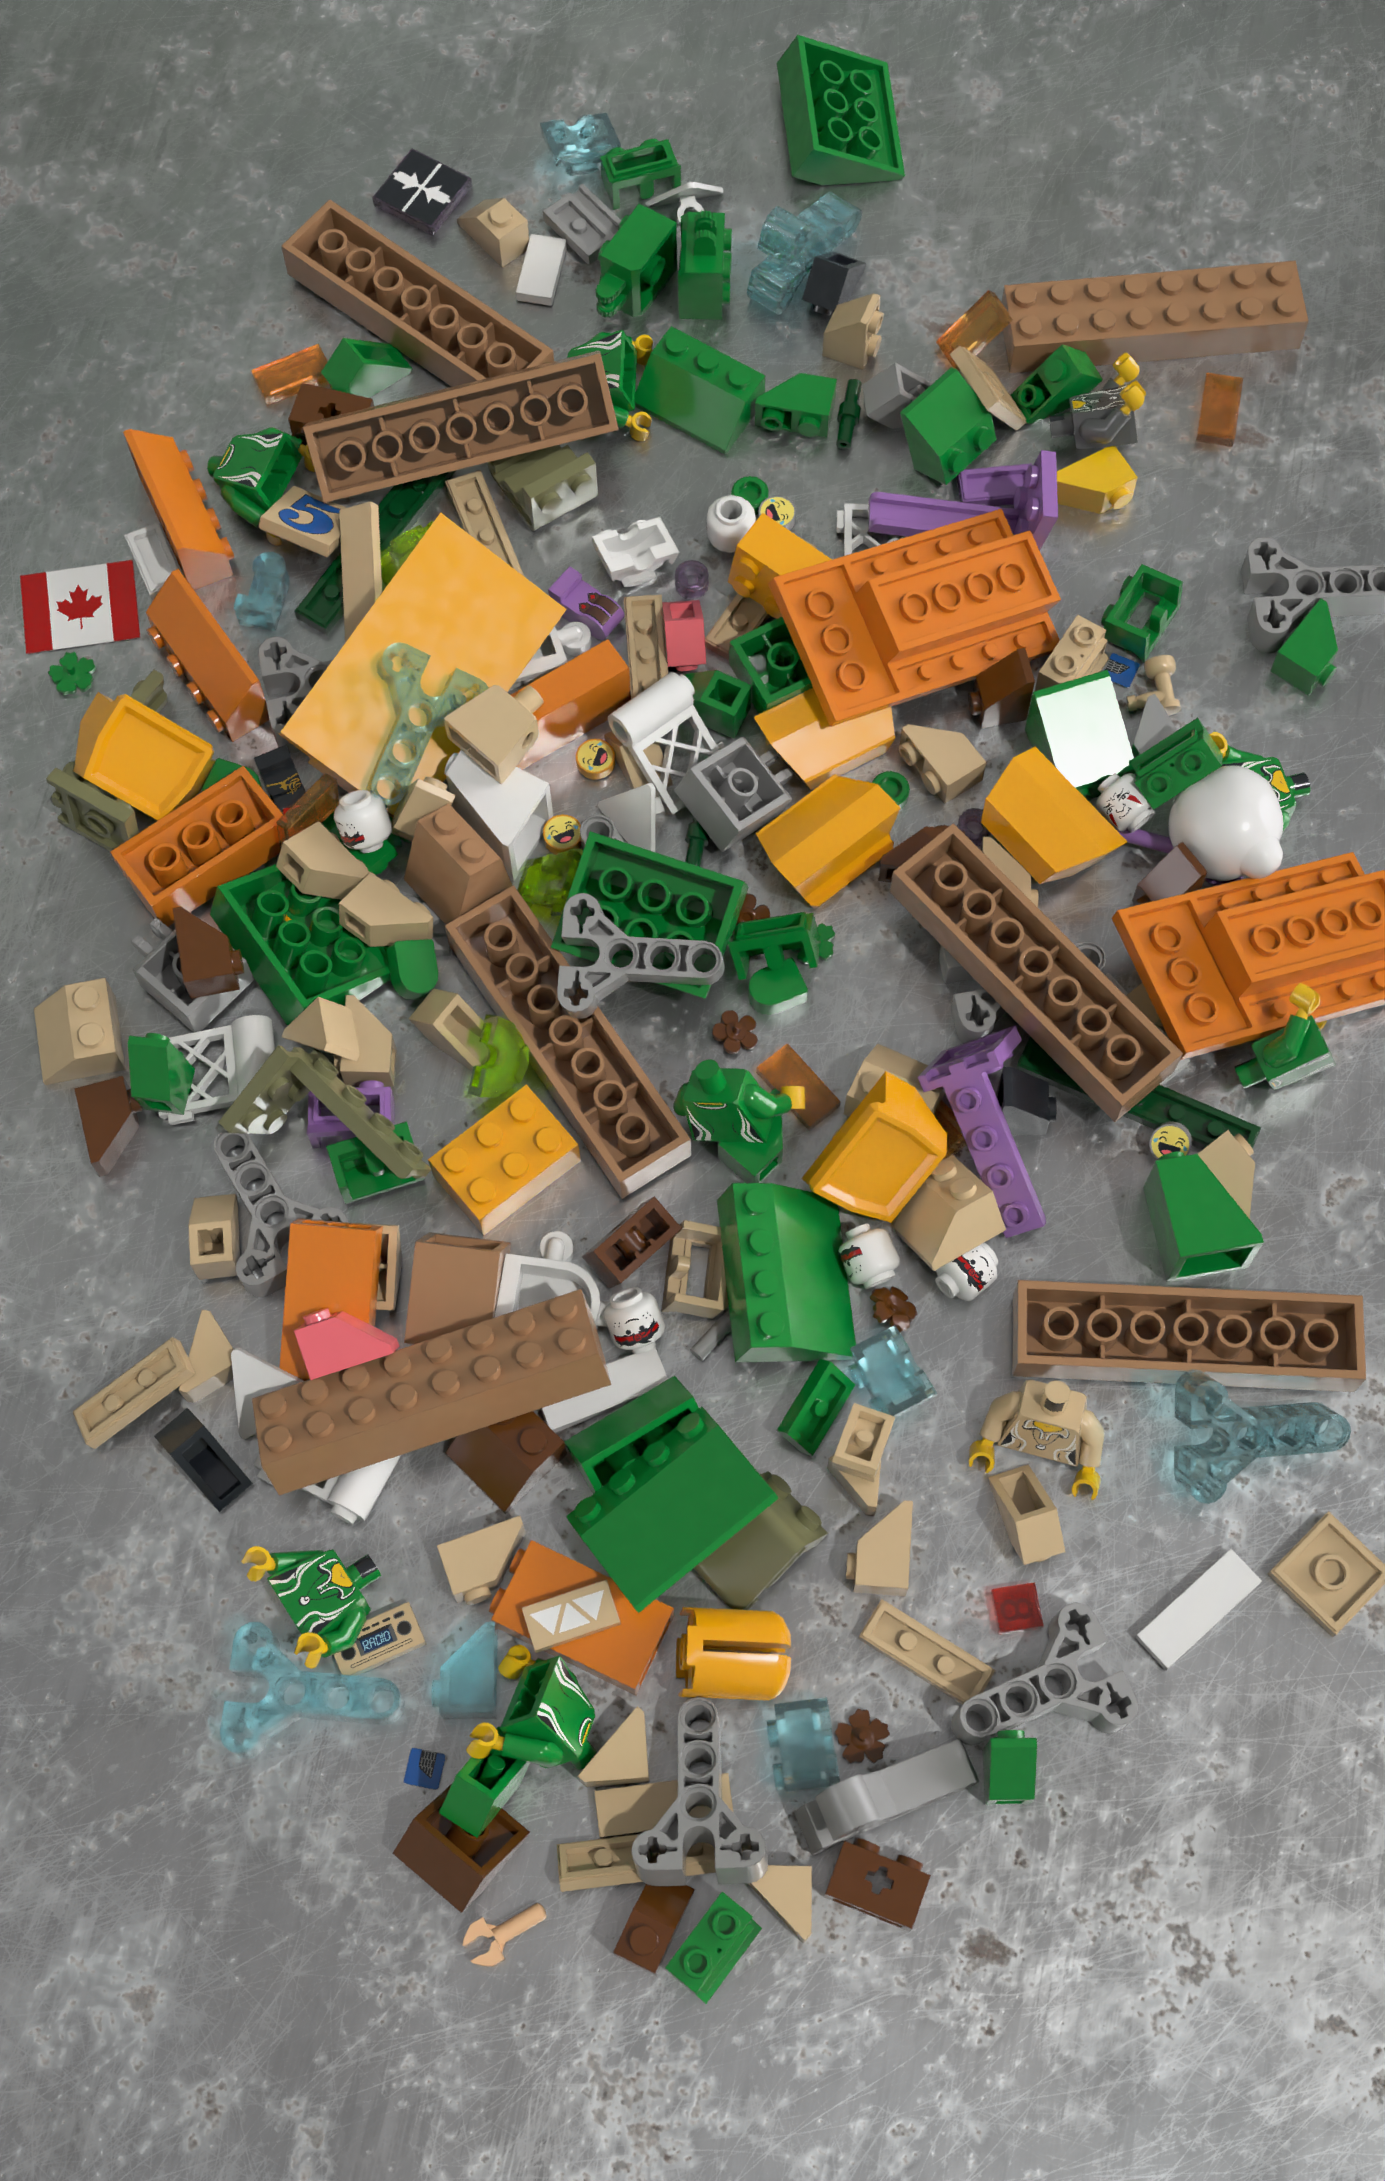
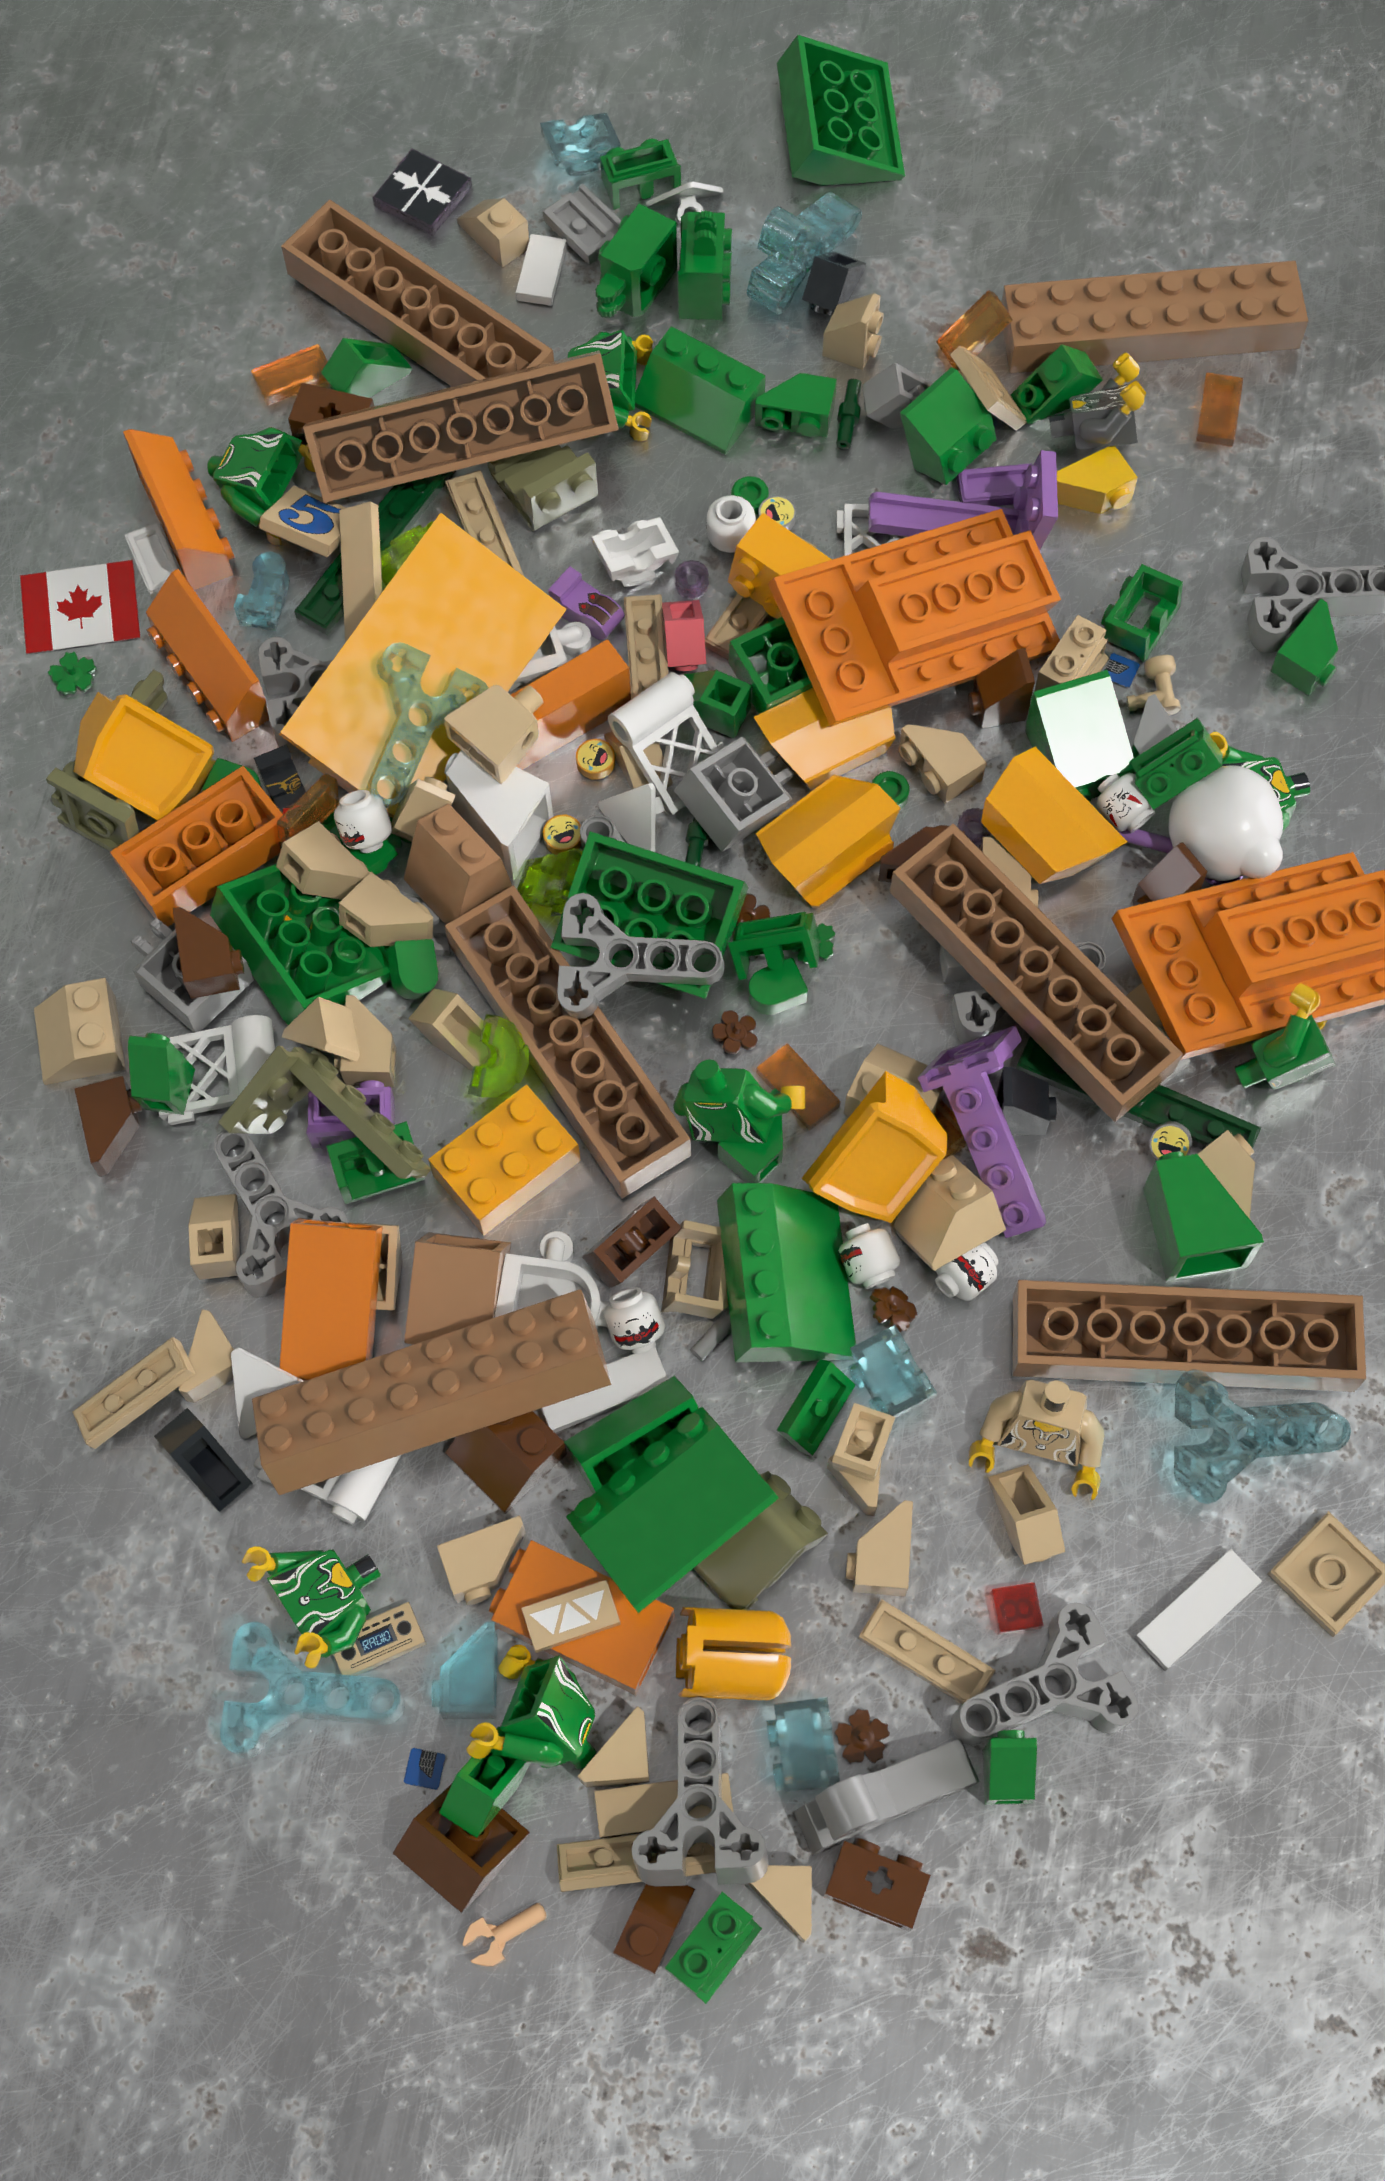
coral slope [294,1308,400,1380] -> none

